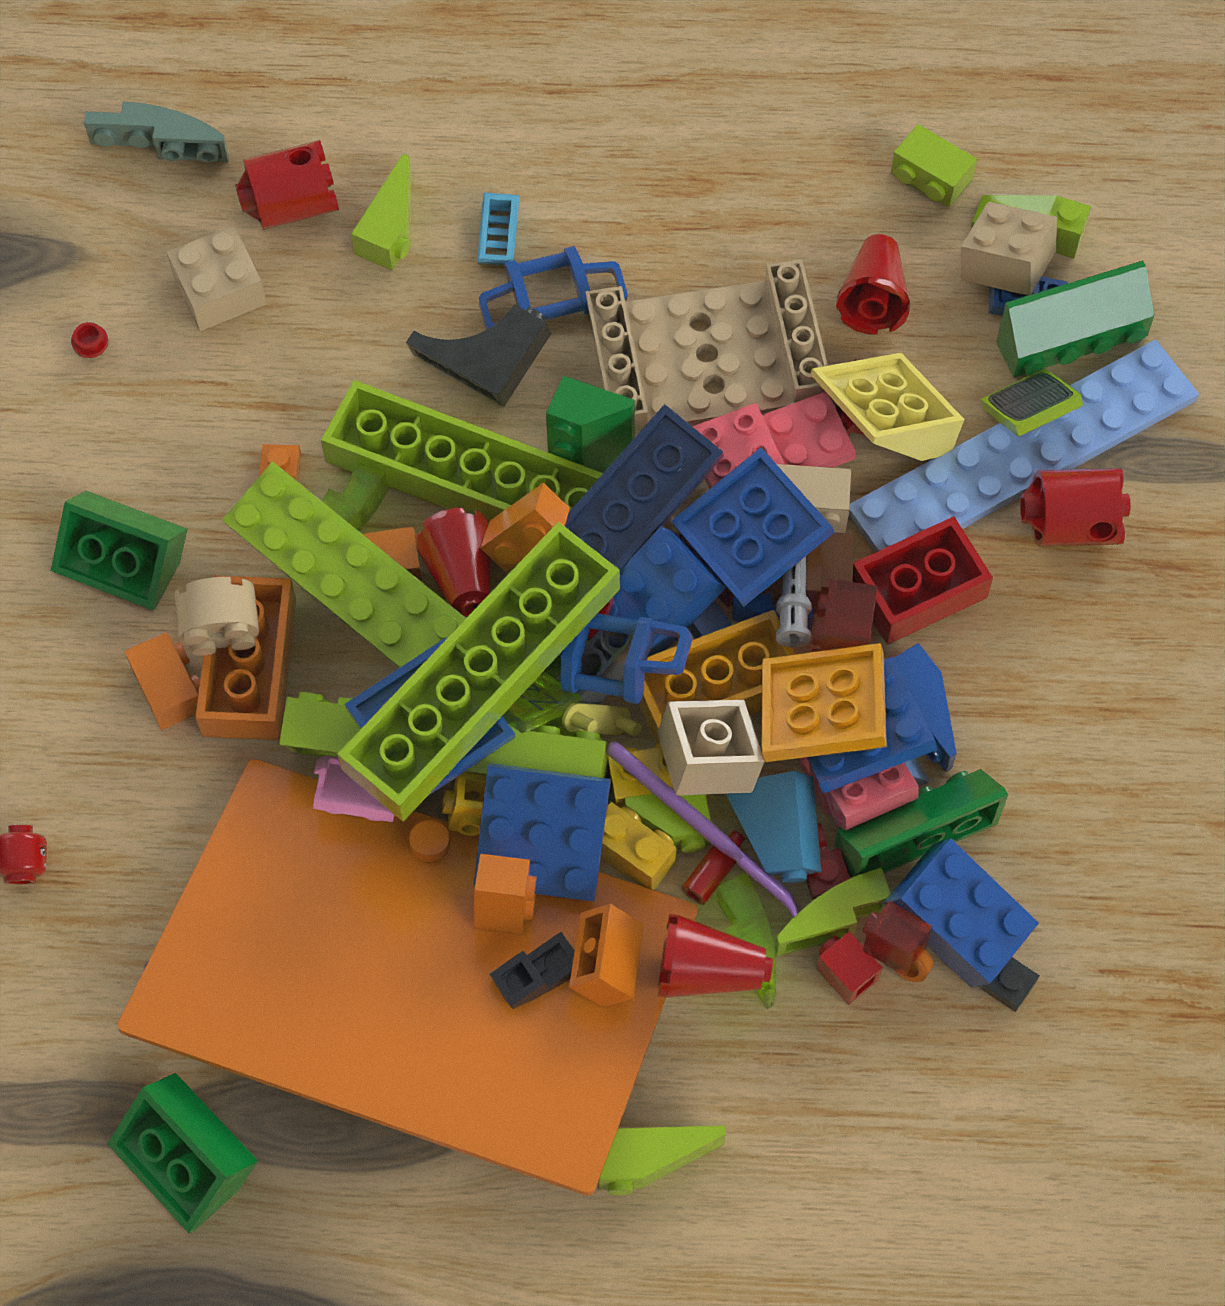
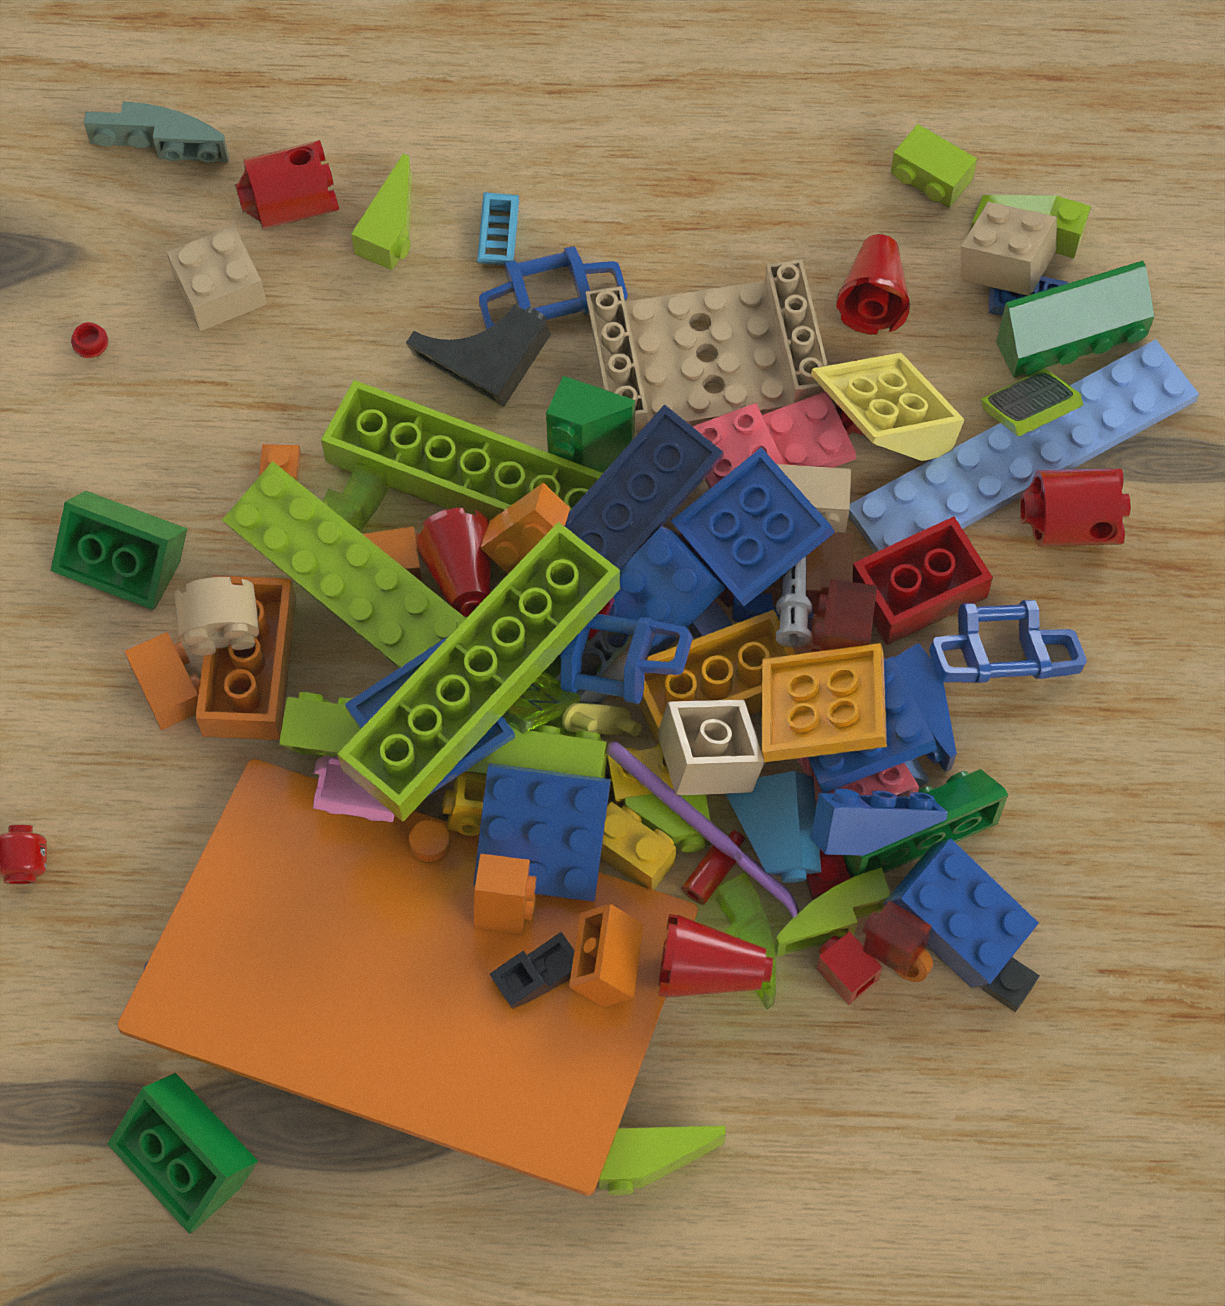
none -> blue slope [811,789,948,856]
none -> blue bar [929,600,1087,683]

